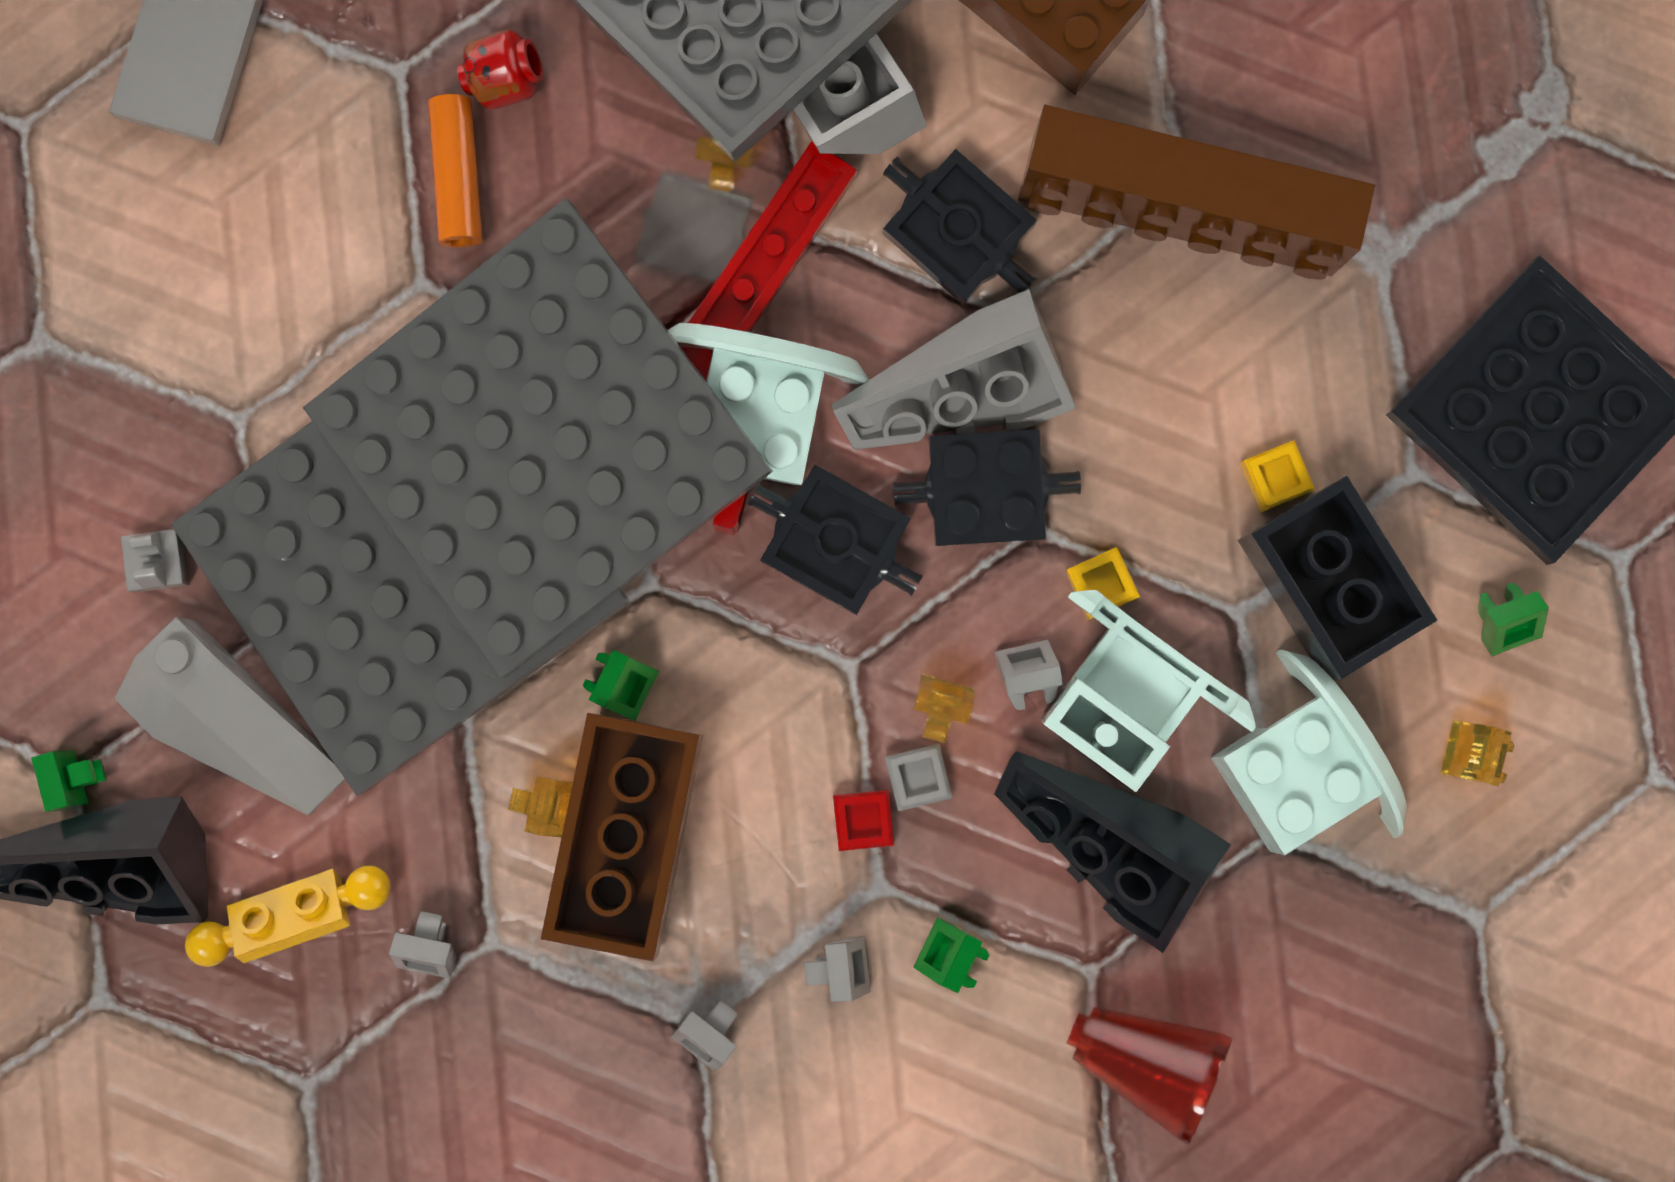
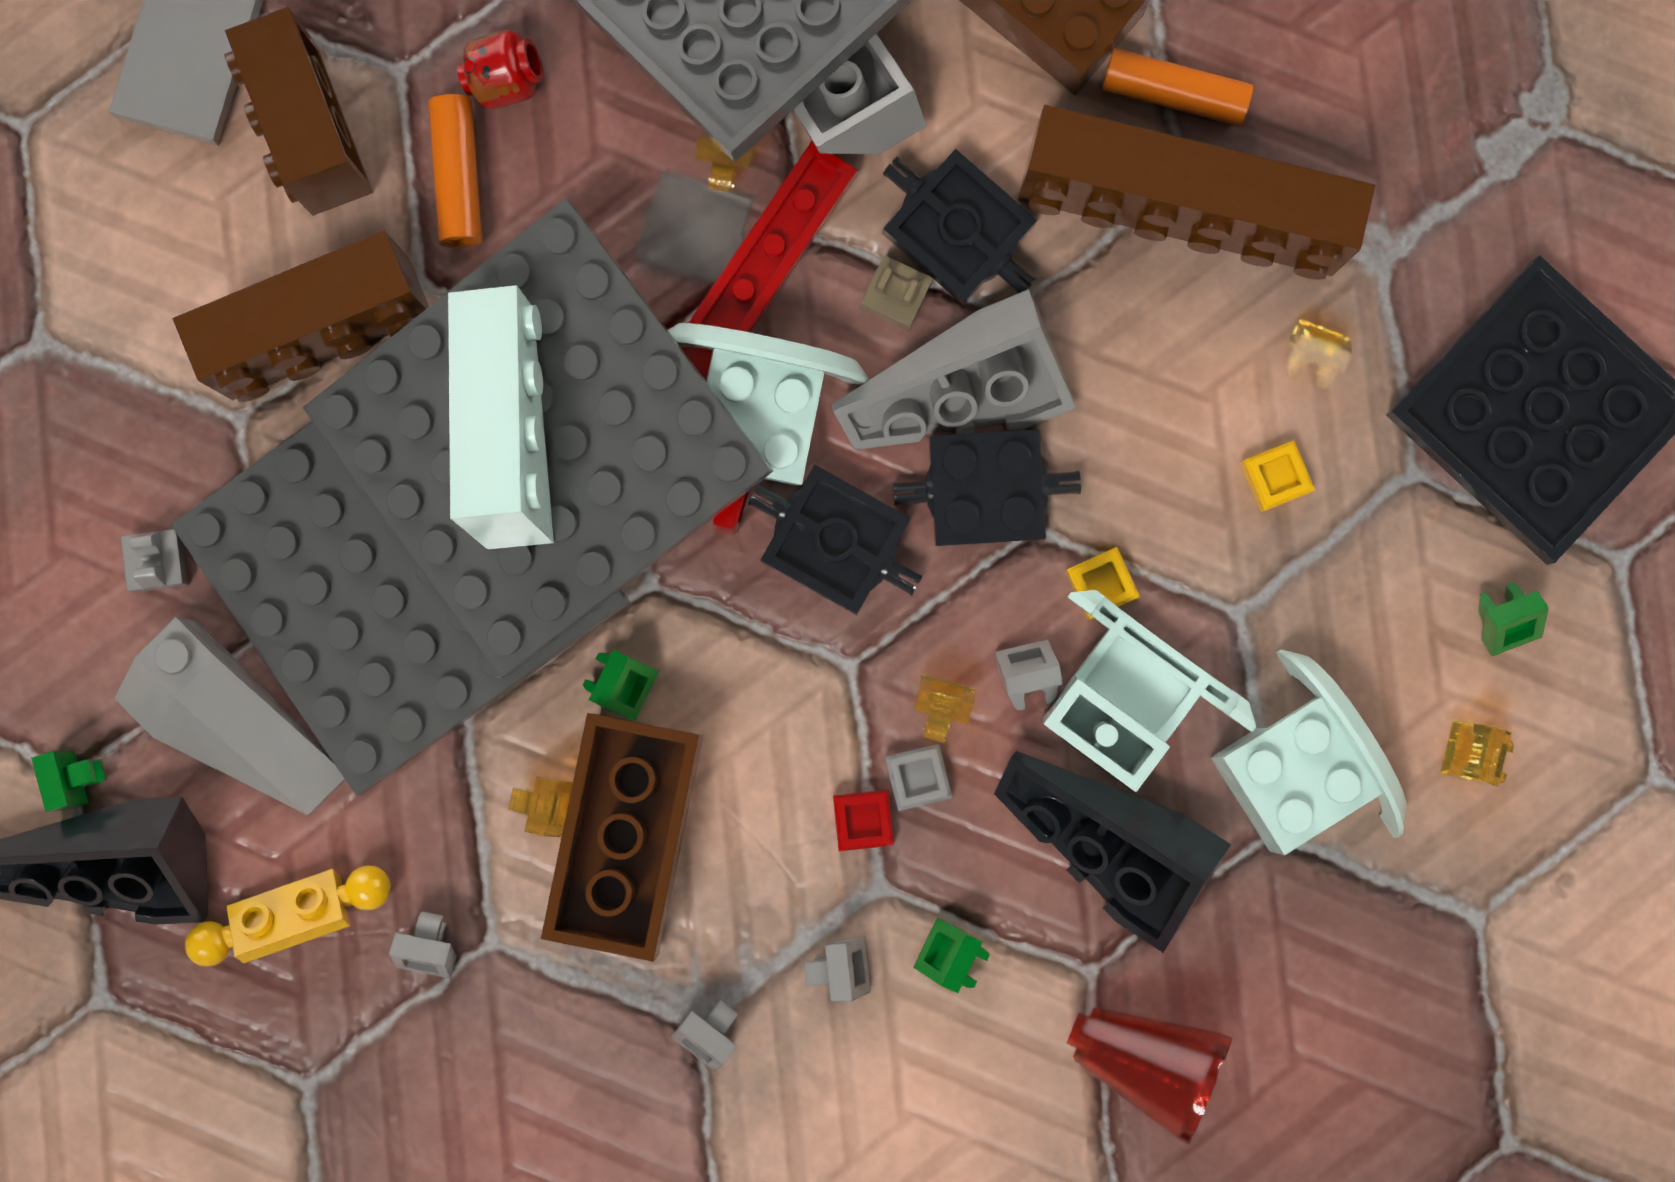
black brick [1237,476,1438,680] -> none
none -> reddish brown brick [172,230,429,402]
none -> reddish brown brick [224,6,373,216]
none -> light aqua wedge [448,285,554,549]
none -> dark tan tile [860,255,933,331]
none -> orange piece [1101,47,1253,127]
none -> clear yellow tile [1287,318,1353,389]

